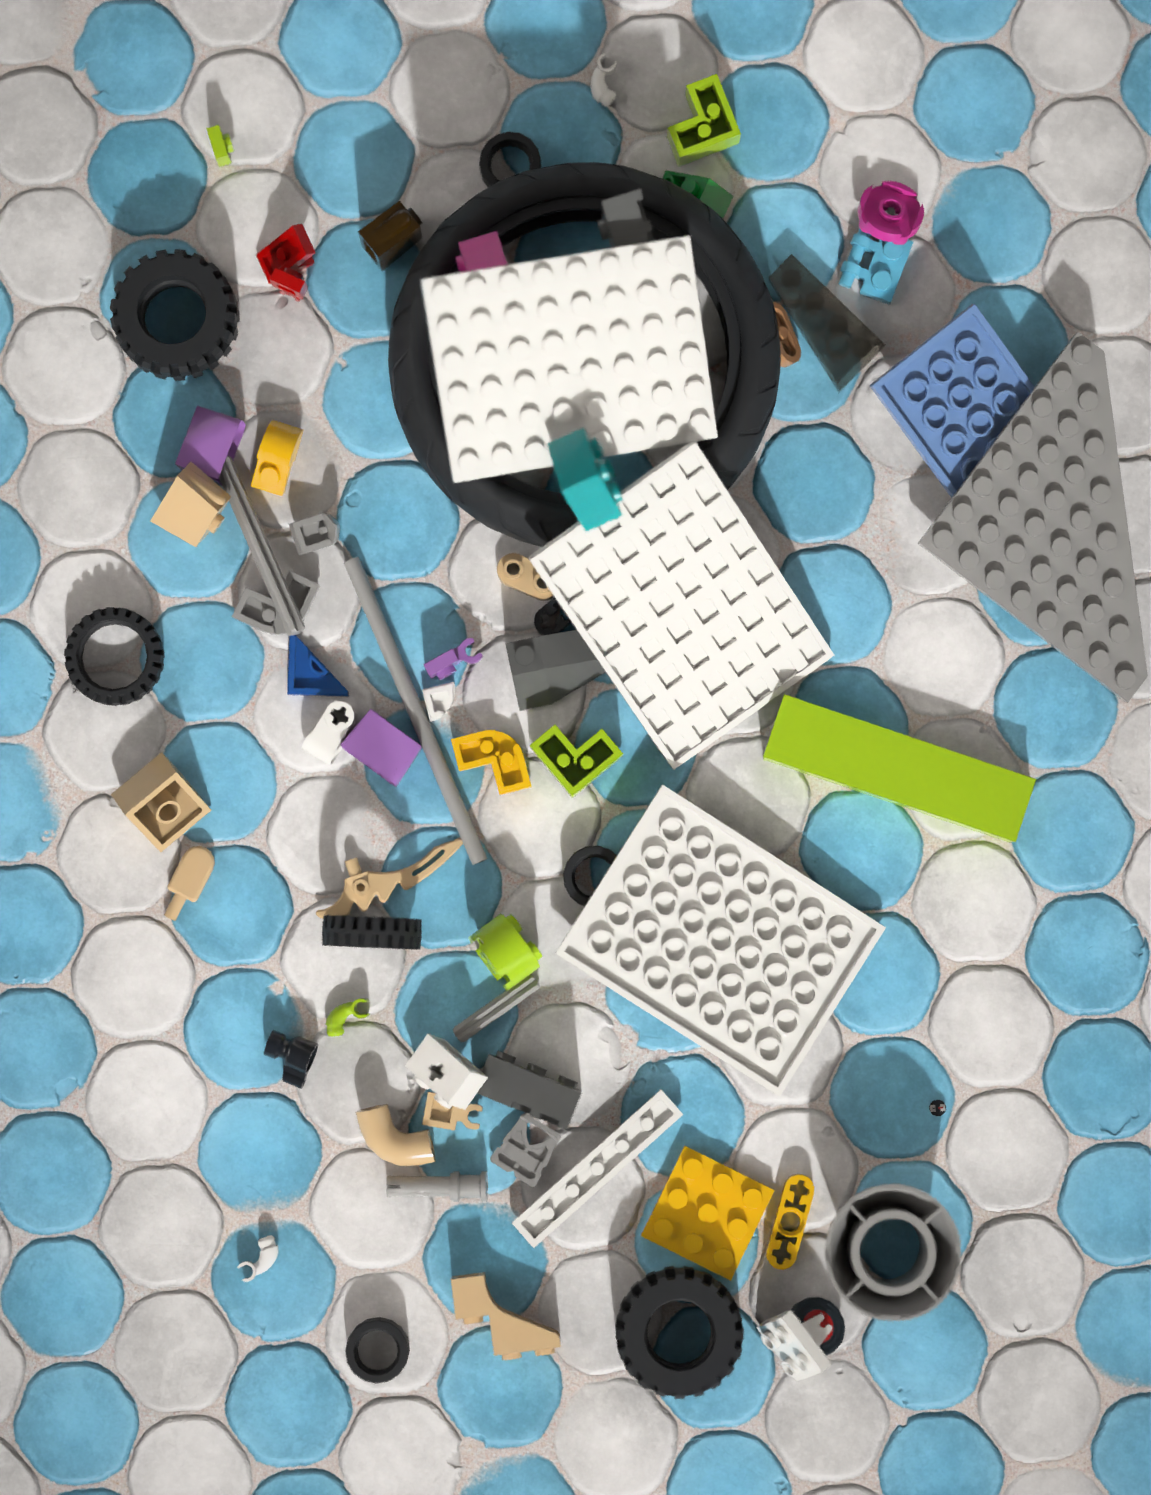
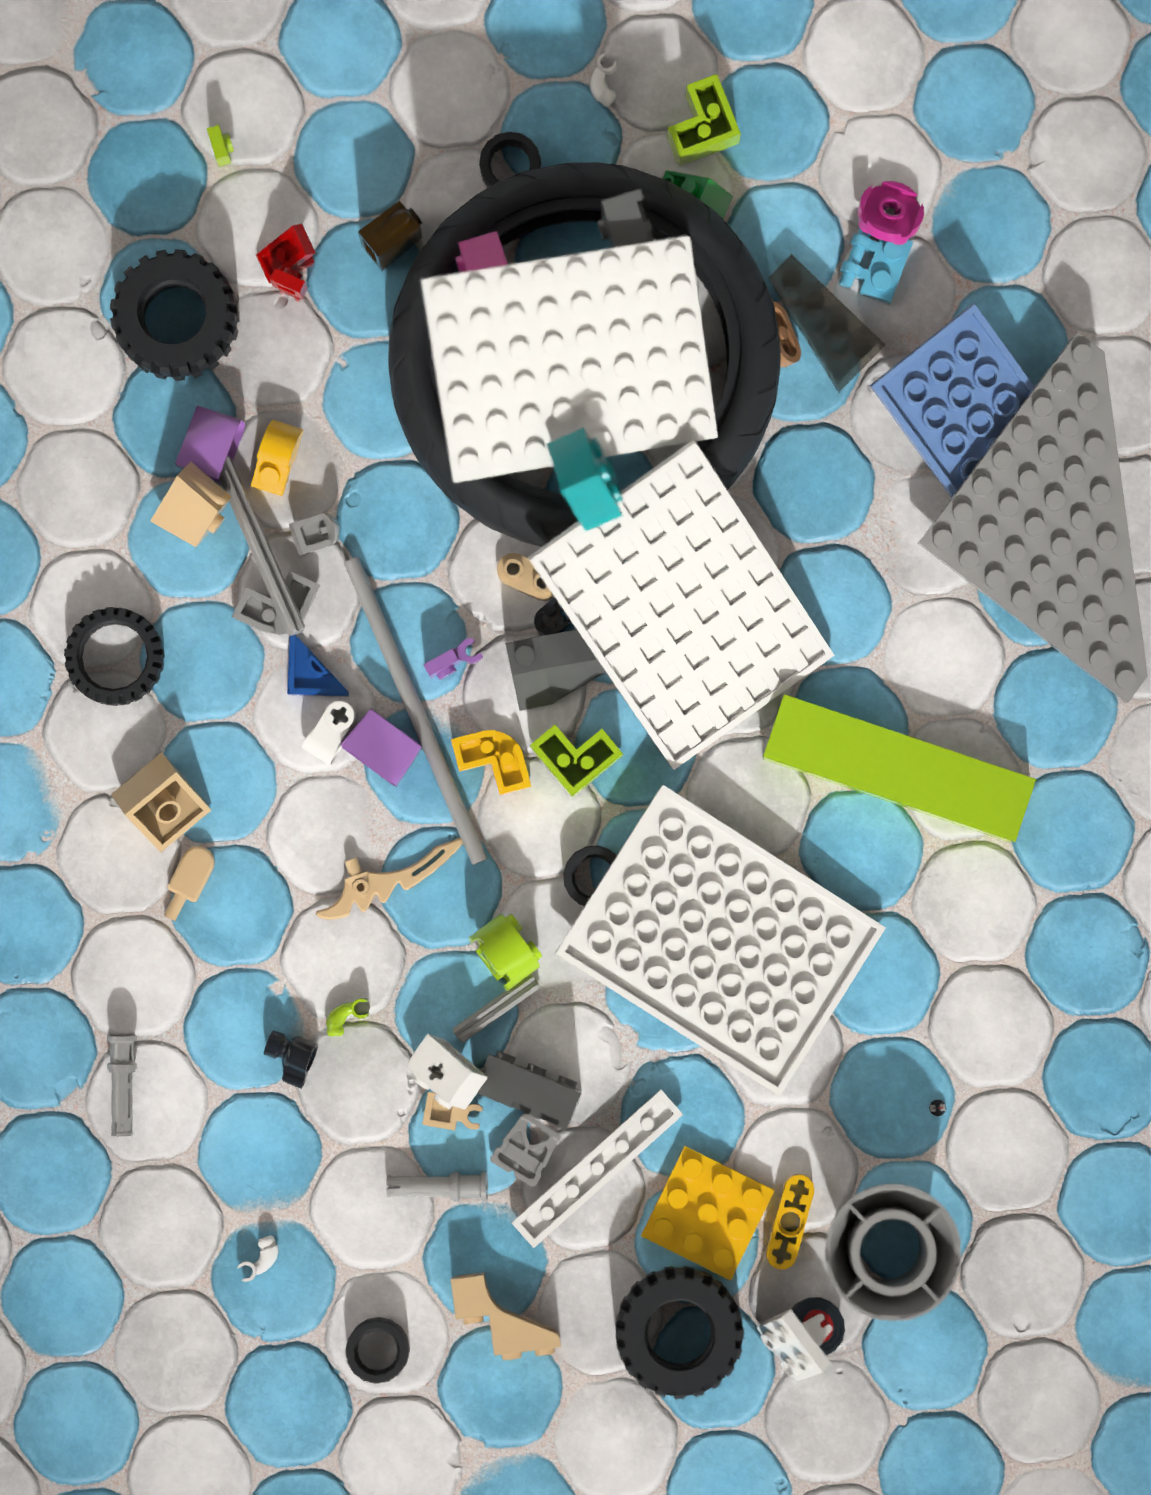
black tyre [322,915,422,950] -> none
tan cylinder [356,1104,436,1166] -> none
white tile [422,682,455,722] -> none
none -> light grey pin [107,1035,137,1136]

